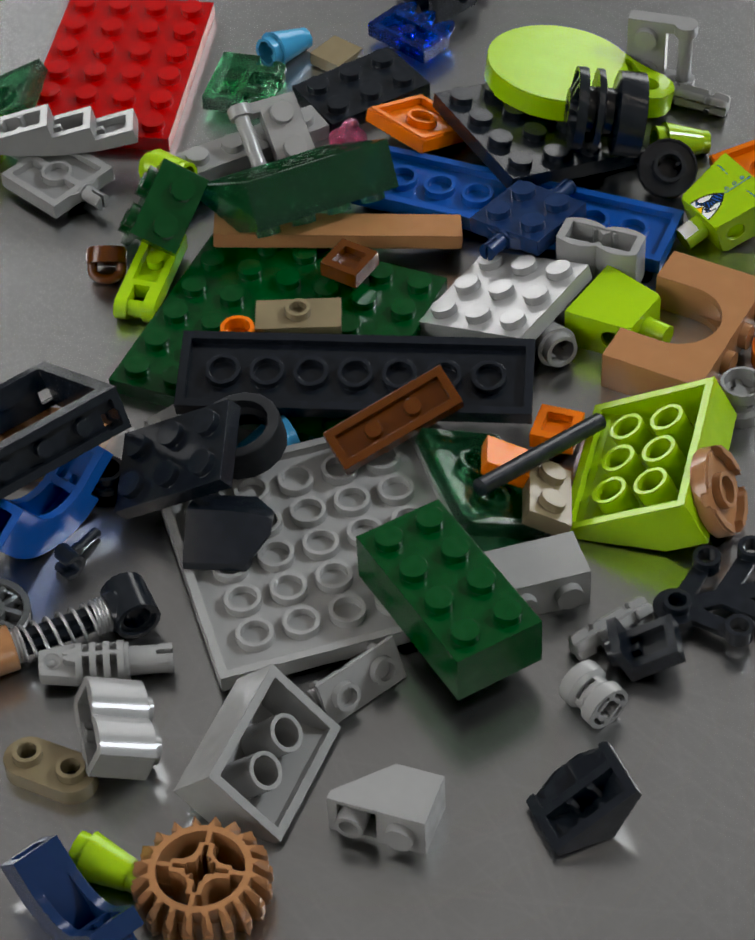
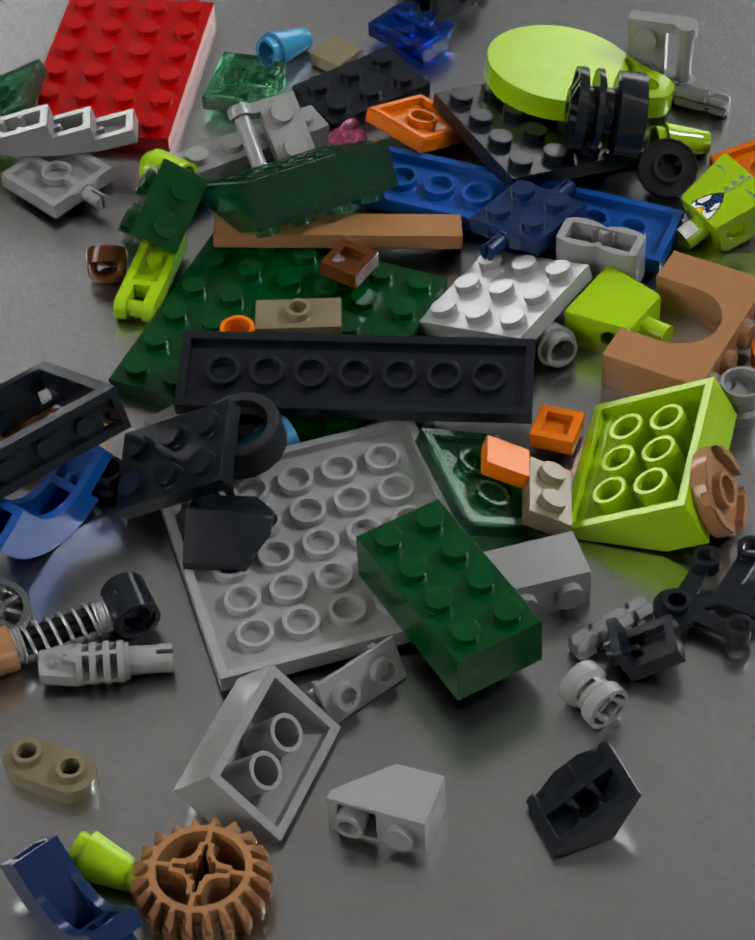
black hand [54,527,101,580] -> none
light grey brick [74,676,162,780] -> none
reddish brown plate [323,365,464,475] -> none
black bar [473,413,606,497] -> none

